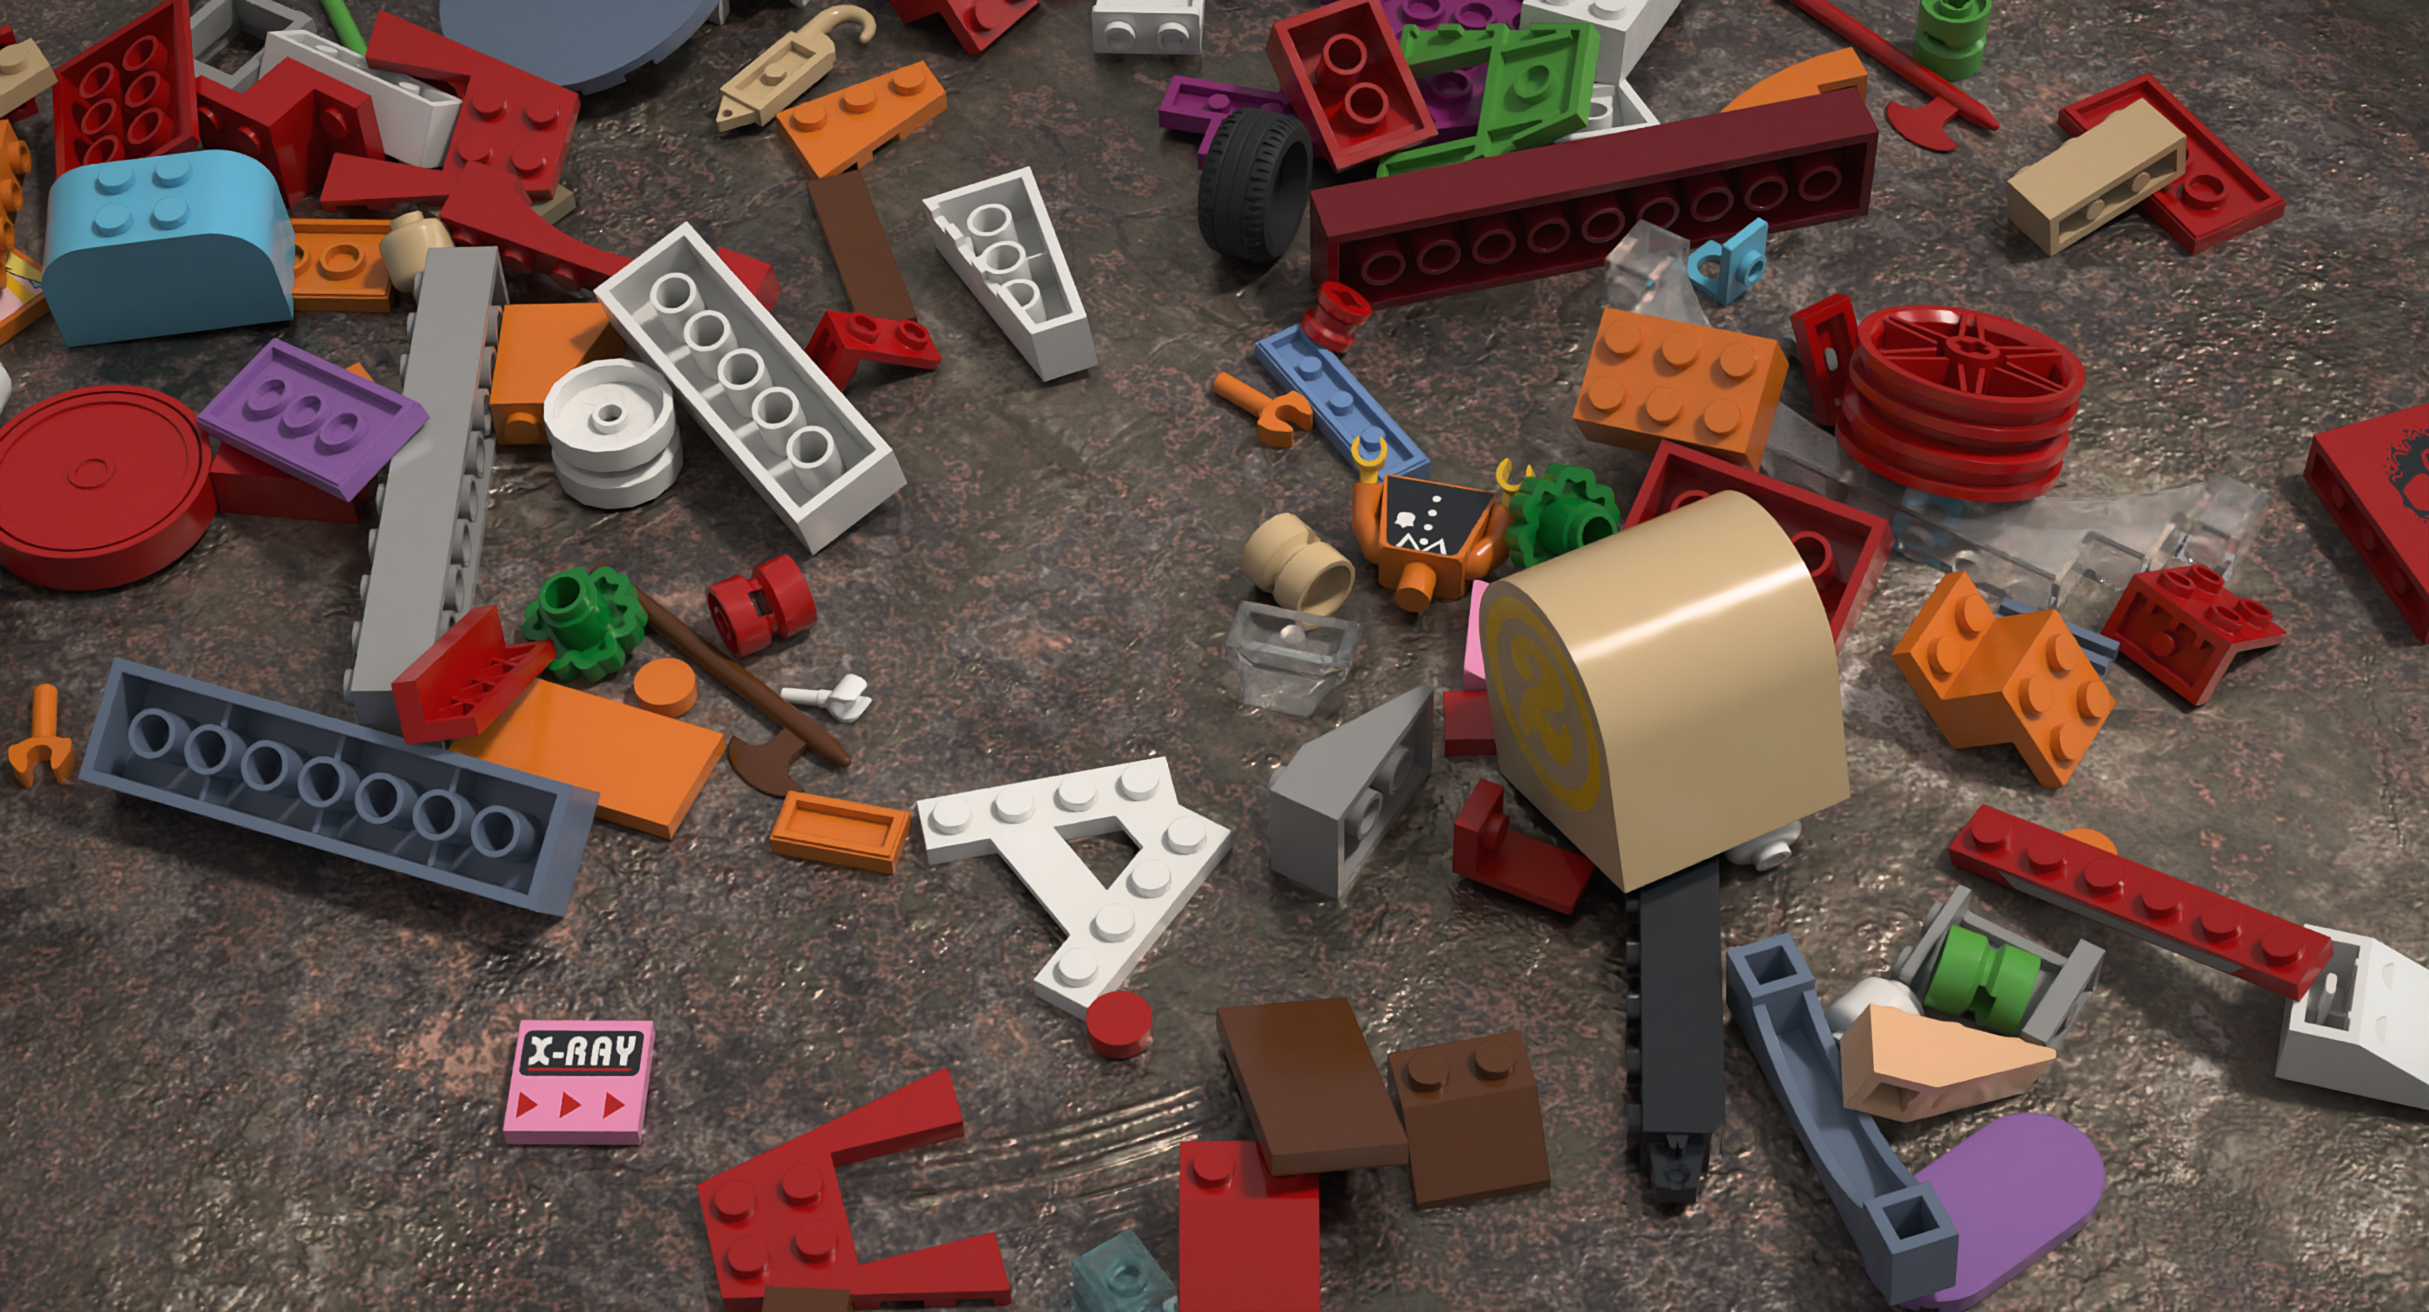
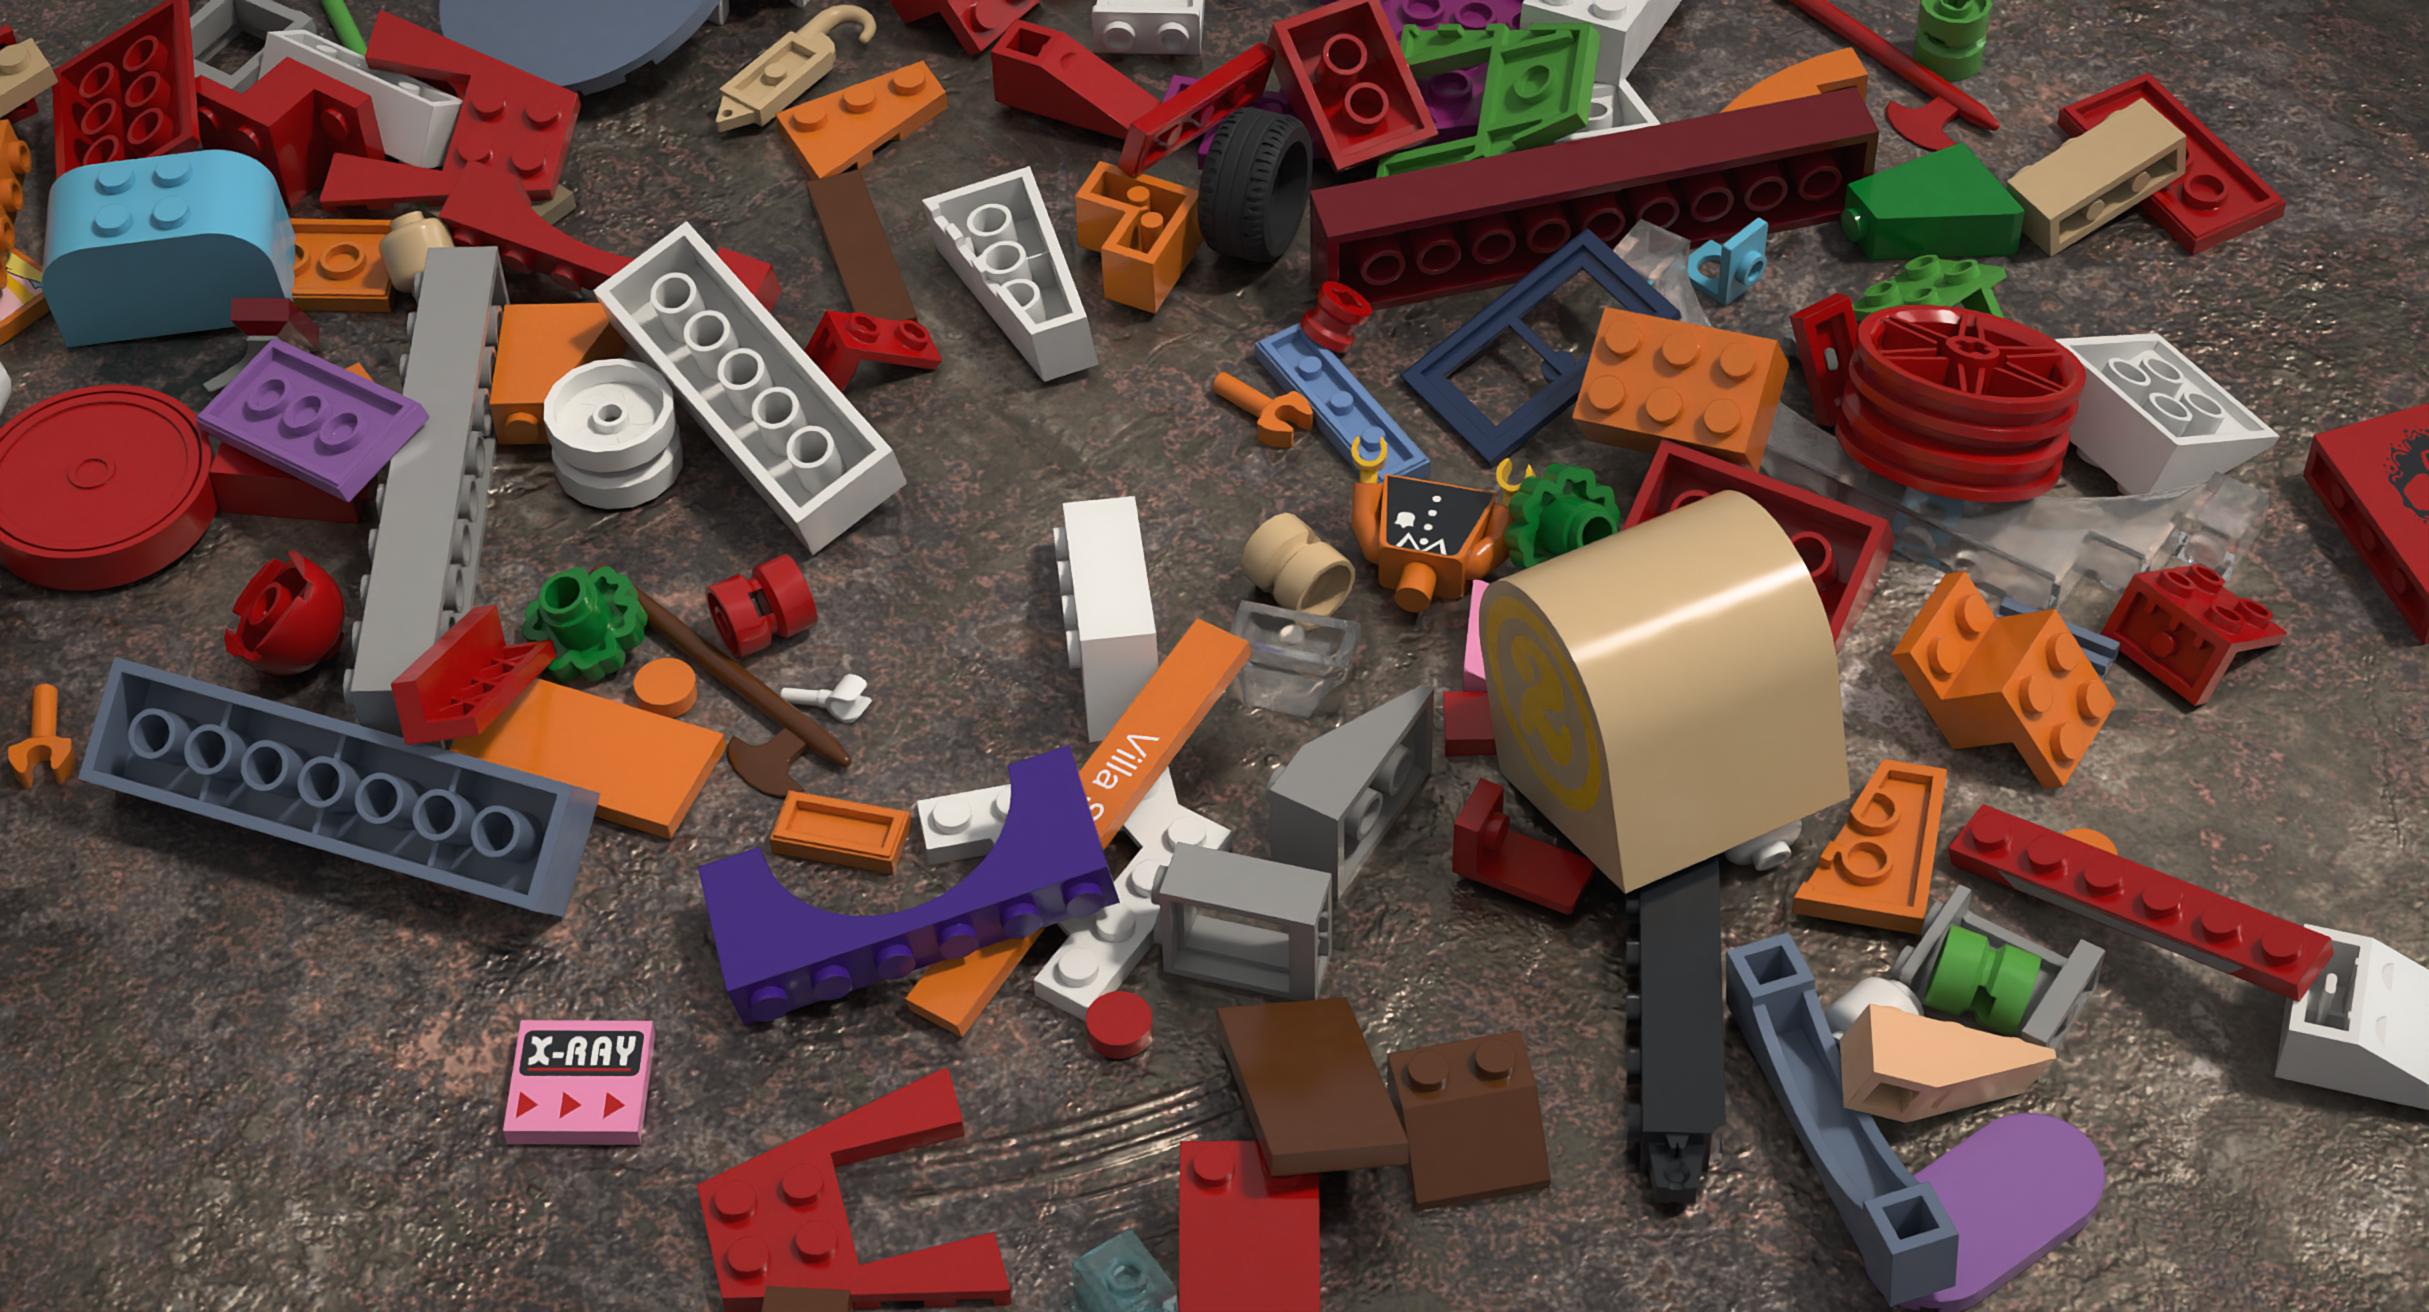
none -> dark red piece [202,298,320,396]
none -> red cylinder [224,550,345,677]
none -> dark purple arch [698,745,1120,1026]
none -> orange tile [905,618,1252,1038]
none -> red slope [991,18,1162,140]
none -> white wedge [1053,496,1159,743]
none -> orange brick [1075,161,1204,314]
none -> red tile [1117,42,1276,178]
none -> light grey window [1151,842,1332,1001]
none -> dark blue door [1400,228,1682,468]
none -> orange wing [1791,759,1947,935]
none -> green slope [1841,142,2025,260]
none -> bright green plate [1852,255,2007,321]
none -> white slope [2054,333,2280,504]

